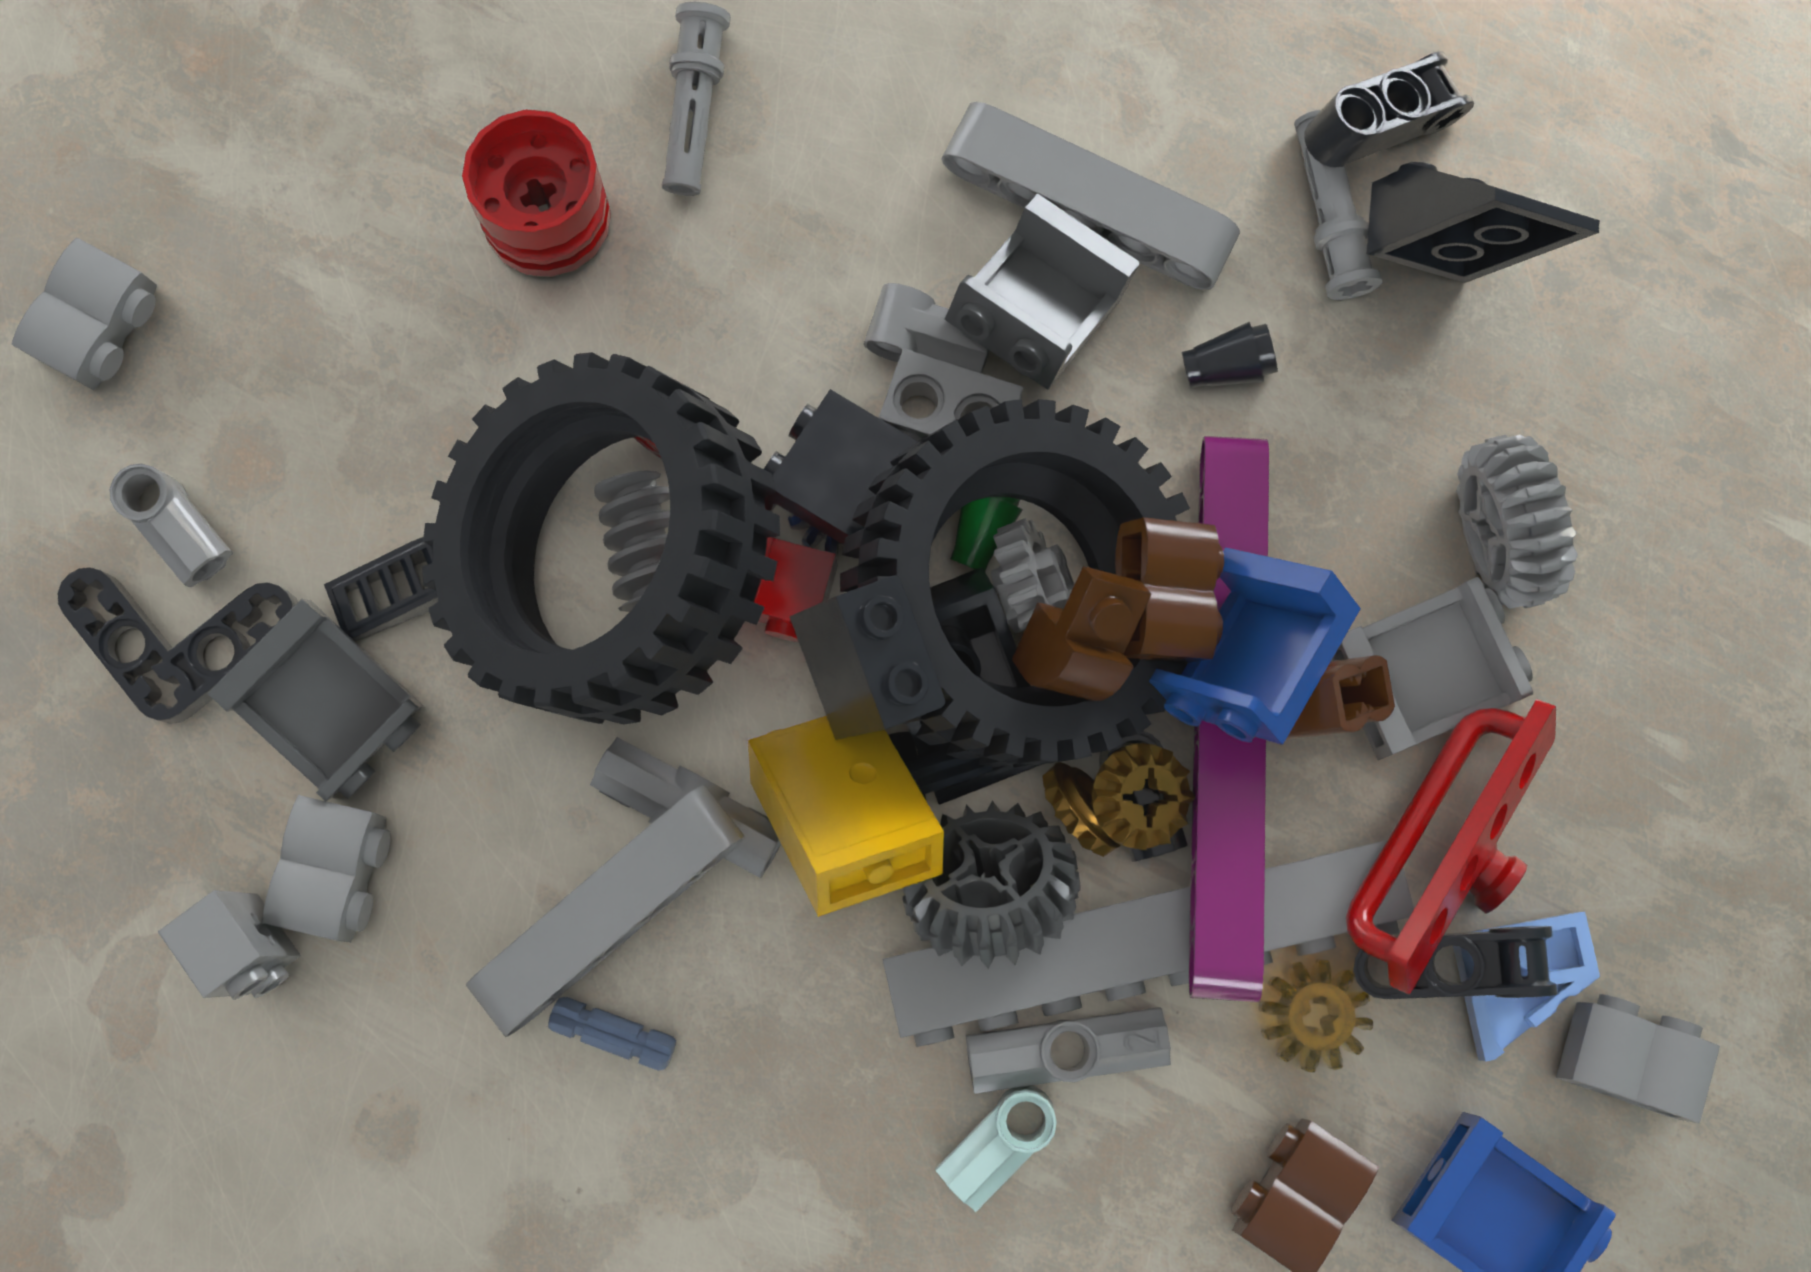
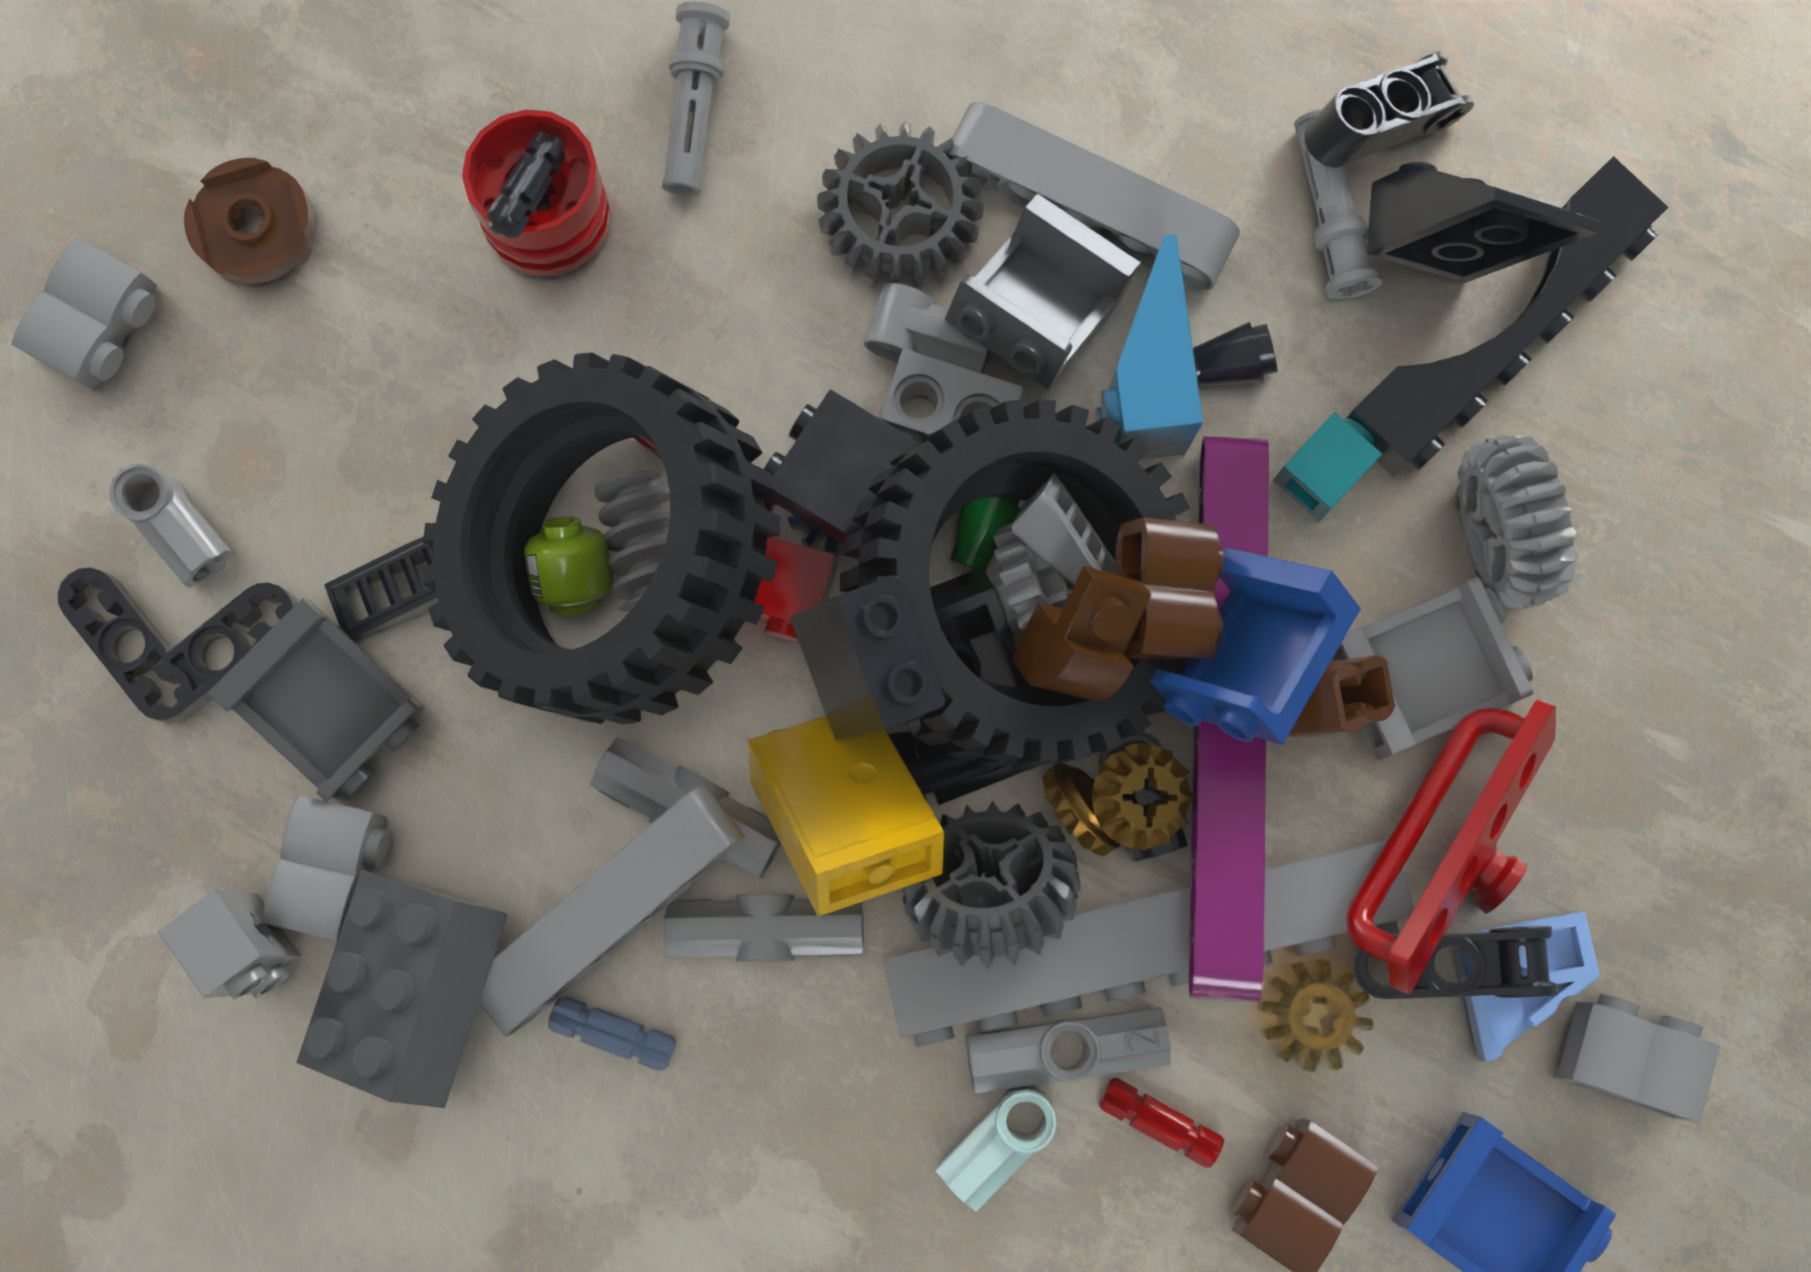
none -> reddish brown plate [184,158,315,284]
none -> dark grey brick [296,869,508,1108]
none -> black axle [487,132,565,239]
none -> lime head [524,516,613,615]
none -> light grey piece [664,894,864,961]
none -> dark grey gear [817,121,984,289]
none -> light grey slope [1010,473,1116,585]
none -> dark azure slope [1095,235,1203,460]
none -> red axle [1099,1078,1225,1168]
none -> teal brick [1272,412,1382,522]
none -> black arch [1346,156,1669,477]

